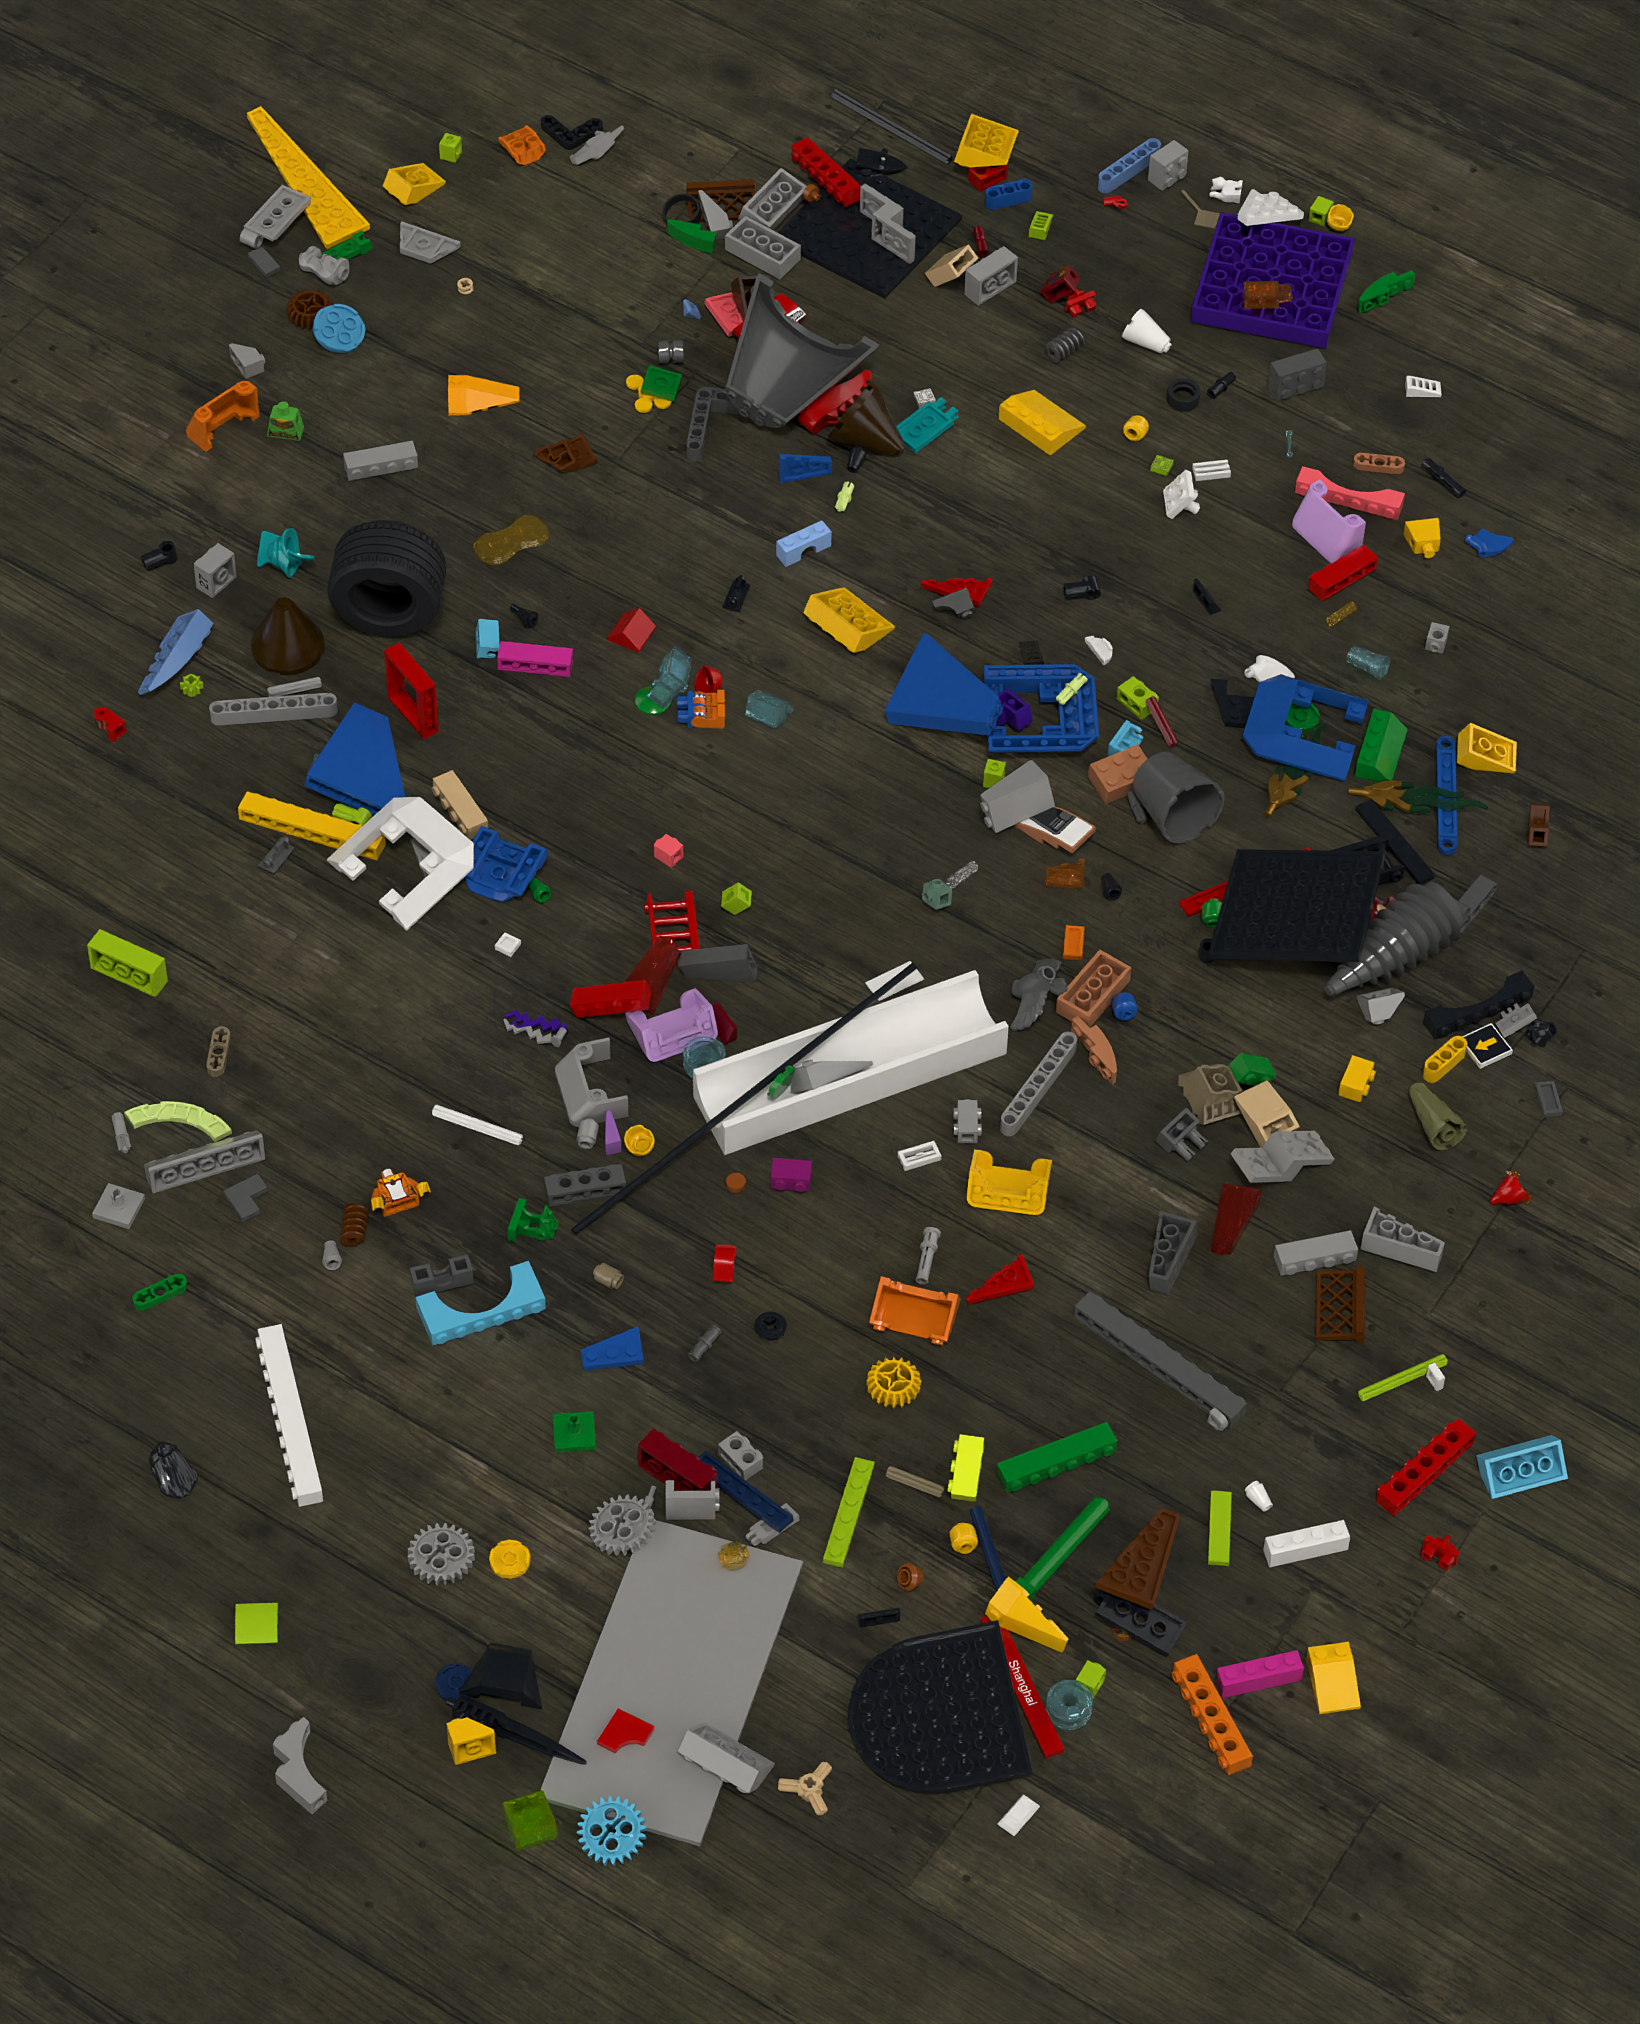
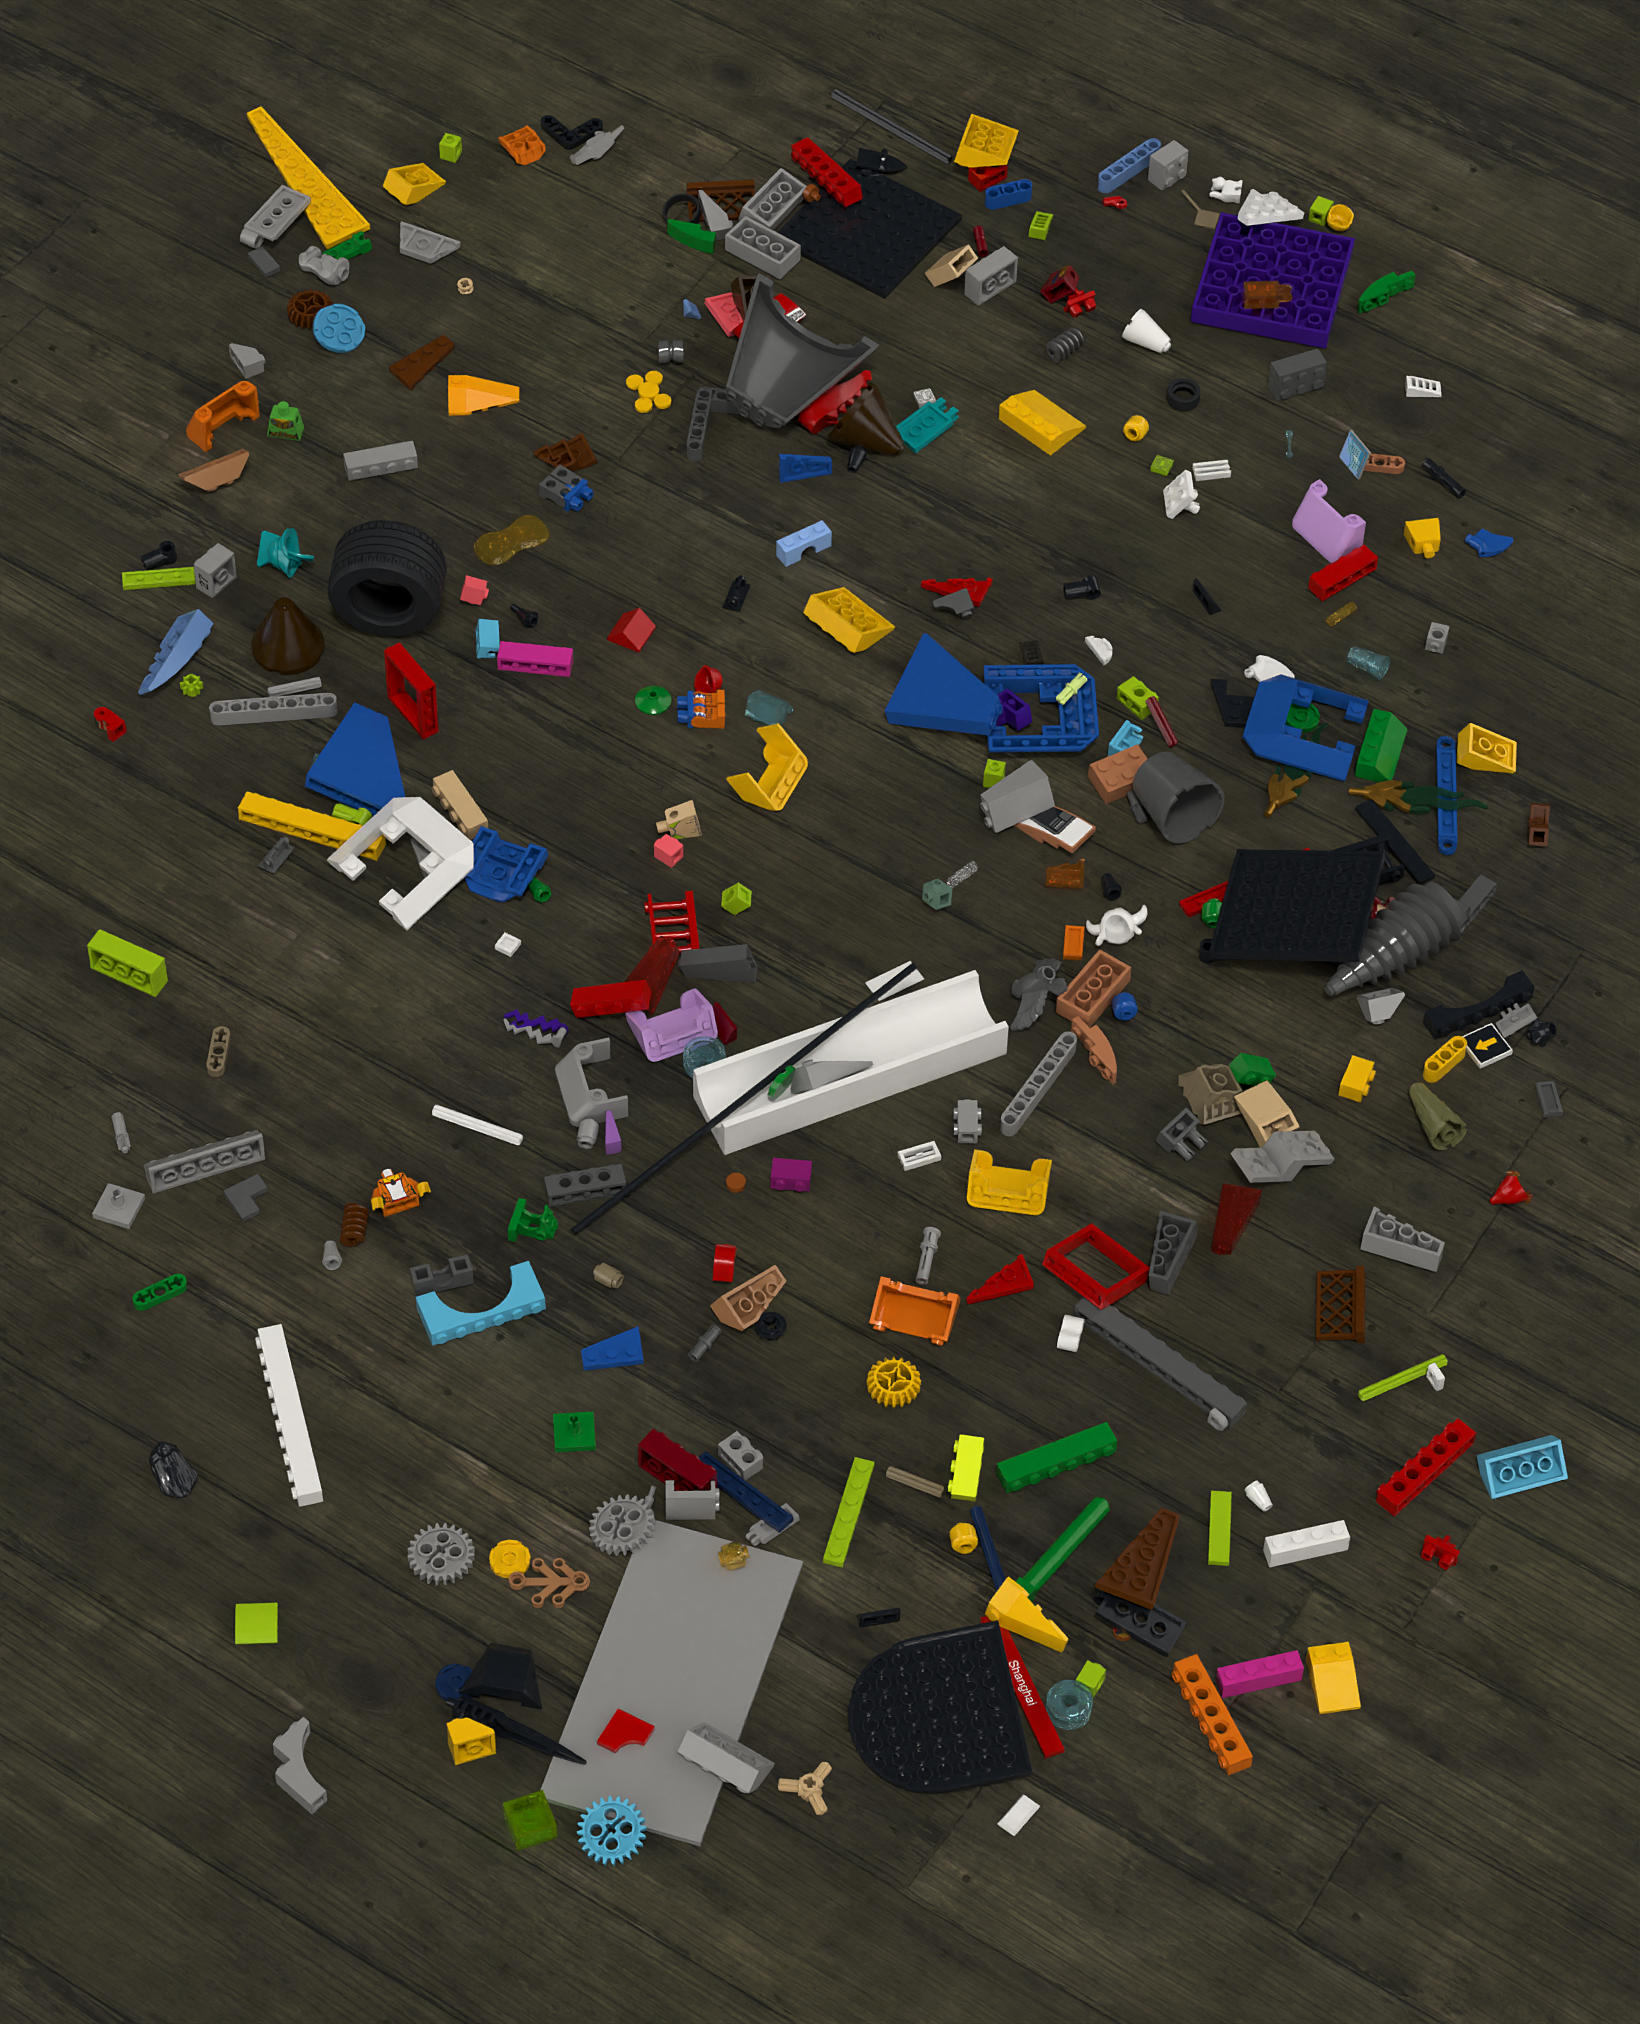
yellowish green tile [124,1101,232,1142] -> none
yellow hair [624,1125,655,1157] -> none
green tile [641,365,682,402] -> none
clear light blue wedge [647,646,692,709] -> none
yellowish green axle [835,482,854,512] -> none
light grey bracket [860,184,915,264] -> none
dark orange cone [897,1563,924,1591] -> none
black axle [1207,372,1236,399] -> none
light grey brick [1274,1230,1358,1276] -> none
coral arch [1295,466,1405,520] -> none
none -> lime tile [122,567,196,590]
none -> medium nougat wedge [178,449,249,491]
none -> reddish brown wing [389,334,455,391]
none -> coral brick [460,575,489,605]
none -> medium nougat plant [509,1558,590,1608]
none -> dark grey hips [539,465,593,512]
none -> tan torso [656,800,702,839]
none -> medium nougat wedge [710,1265,786,1331]
none -> yellow windscreen [726,723,808,811]
none -> red window [1042,1223,1150,1310]
none -> white axle [1057,1315,1085,1352]
none -> white piece [1086,905,1147,946]
none -> piece [1339,430,1371,480]

